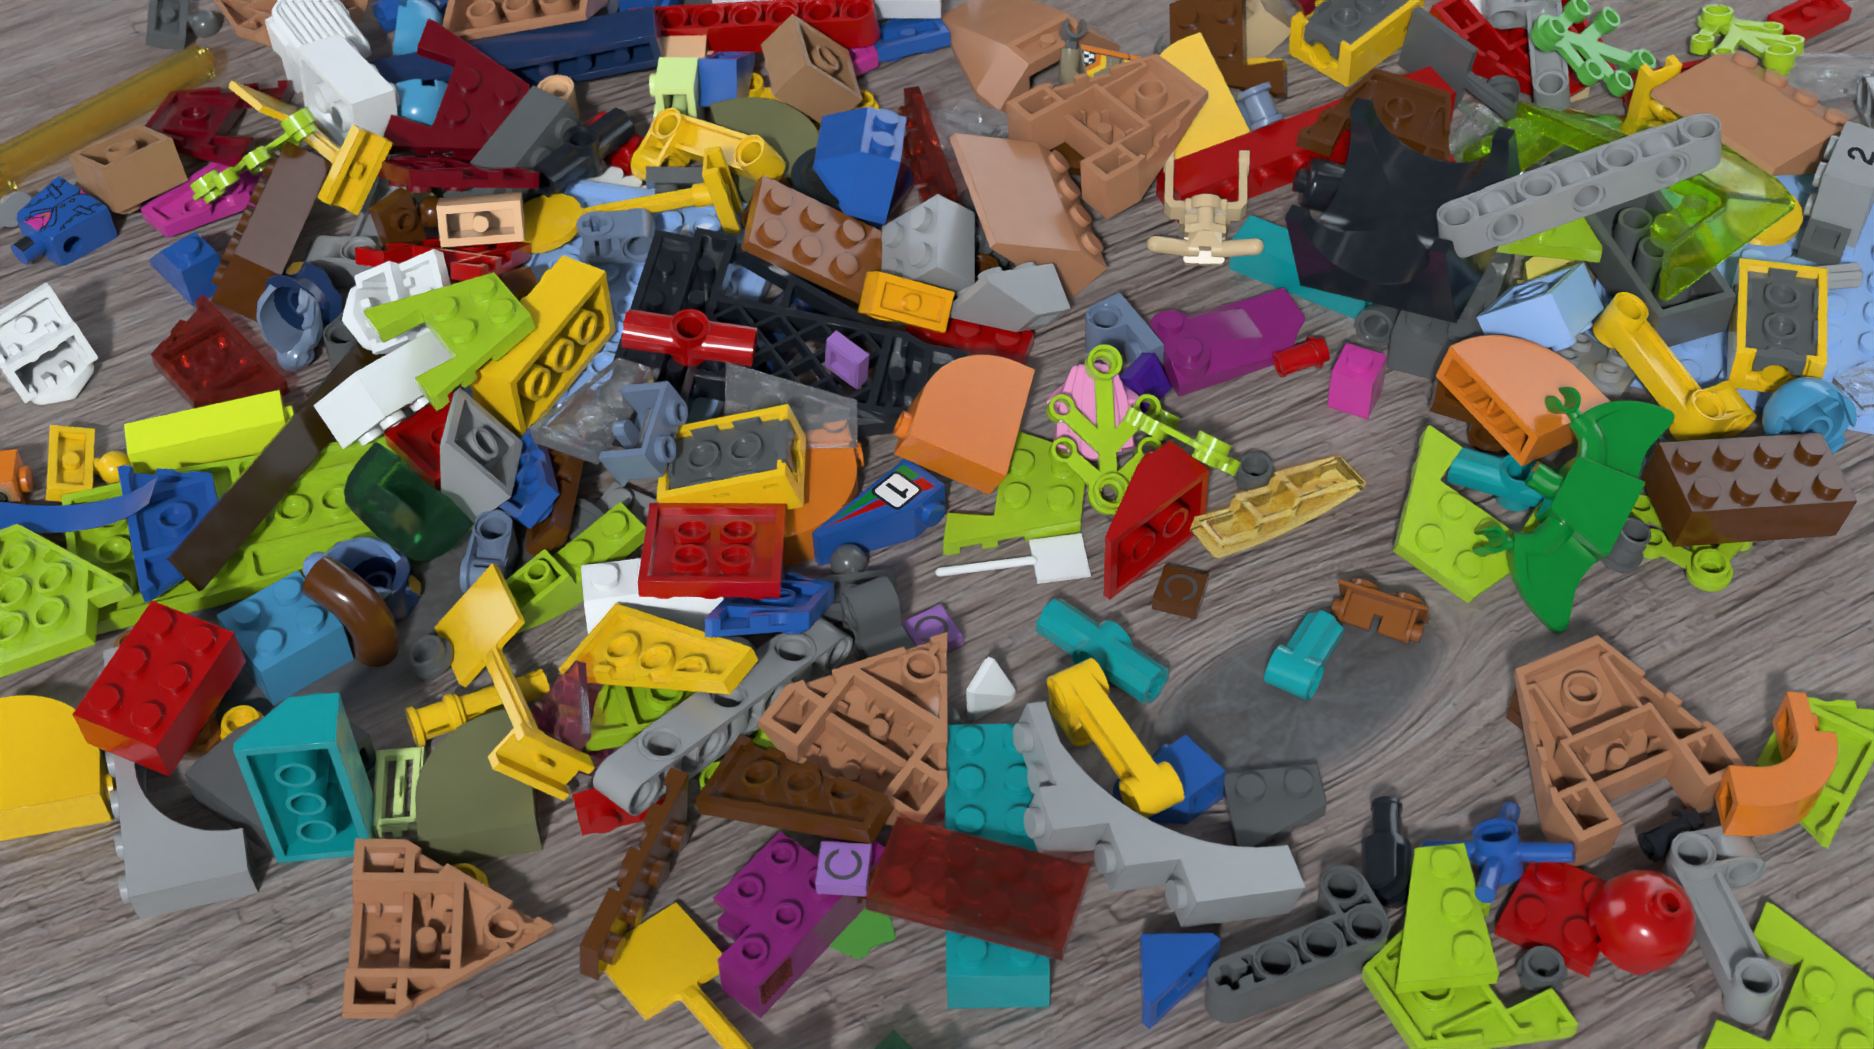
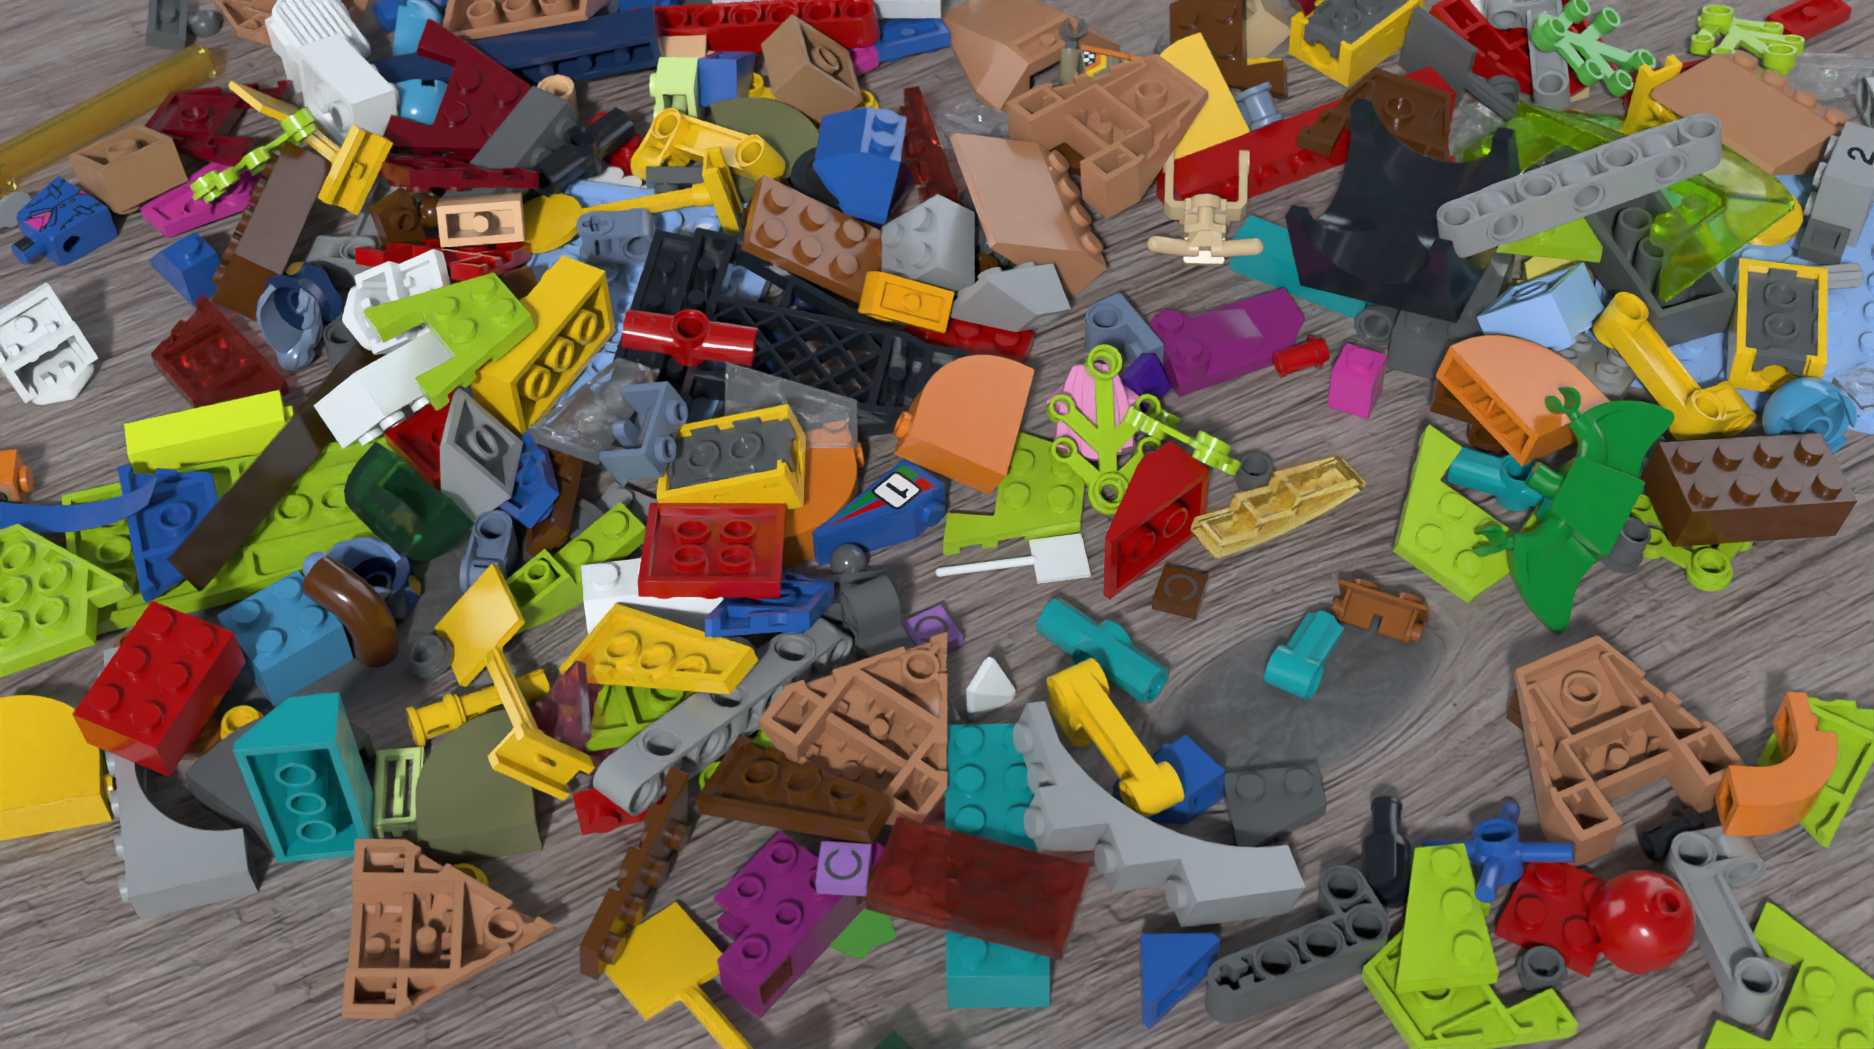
yellow plate [45,425,133,502] -> none
medium lavender tile [825,330,869,389] -> none
black head [1292,158,1346,213] -> none

